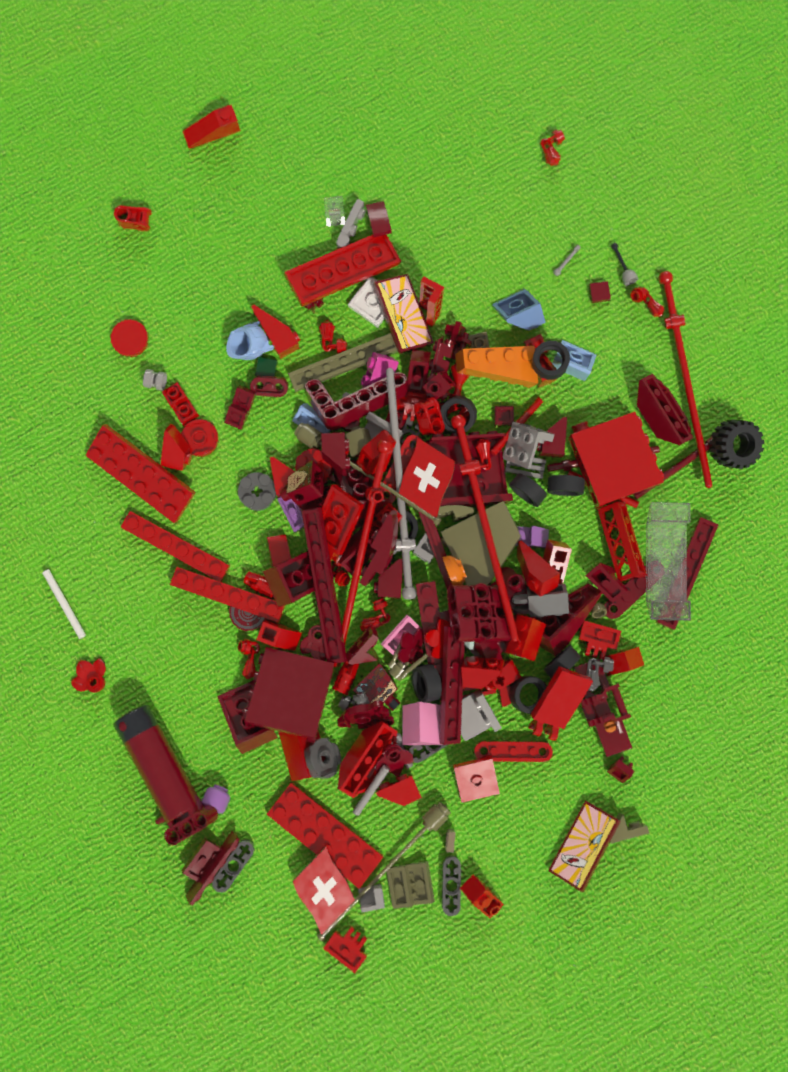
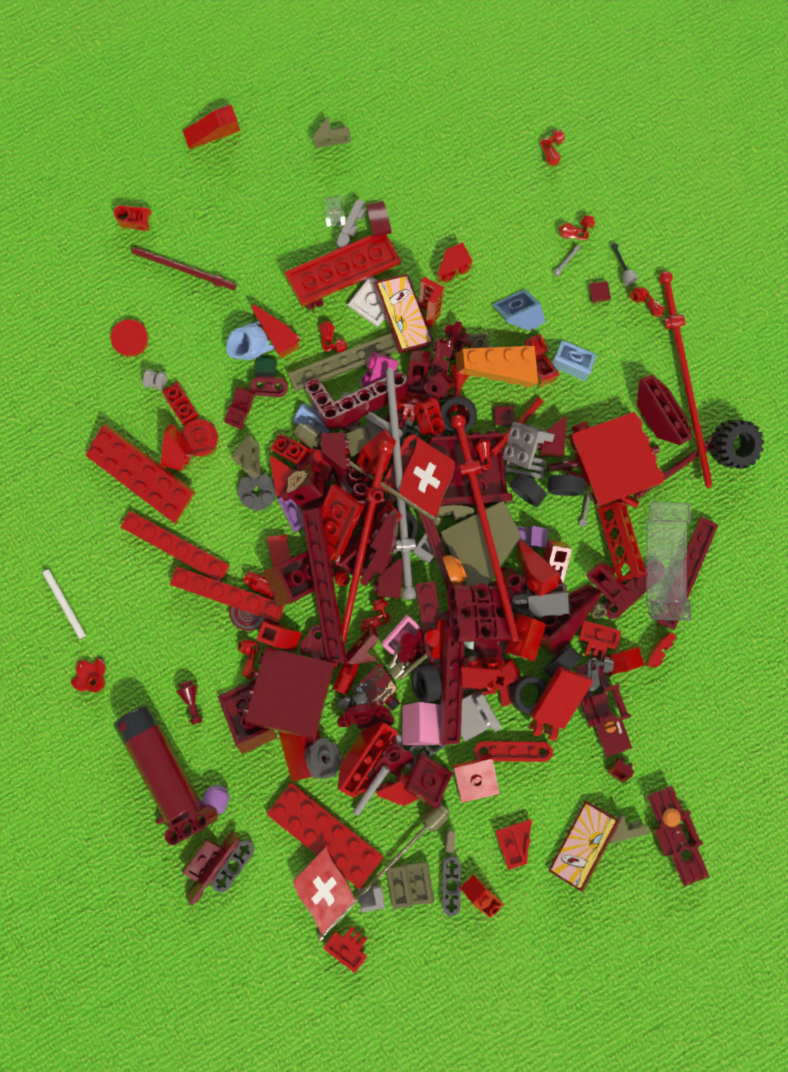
black tyre [532,341,570,380] -> none
none -> dark red bar [131,247,237,291]
none -> dark red piece [176,680,203,725]
none -> olive slope [231,436,260,479]
none -> red slope [270,433,309,465]
none -> olive slope [313,117,351,148]
none -> dark red tile [404,753,452,809]
none -> red slope [437,242,473,283]
none -> red wing [495,818,532,870]
none -> red piece [559,215,595,240]
none -> light grey hinge [579,489,591,527]
none -> red slope [644,632,677,668]
none -> dark red piece [646,785,710,887]

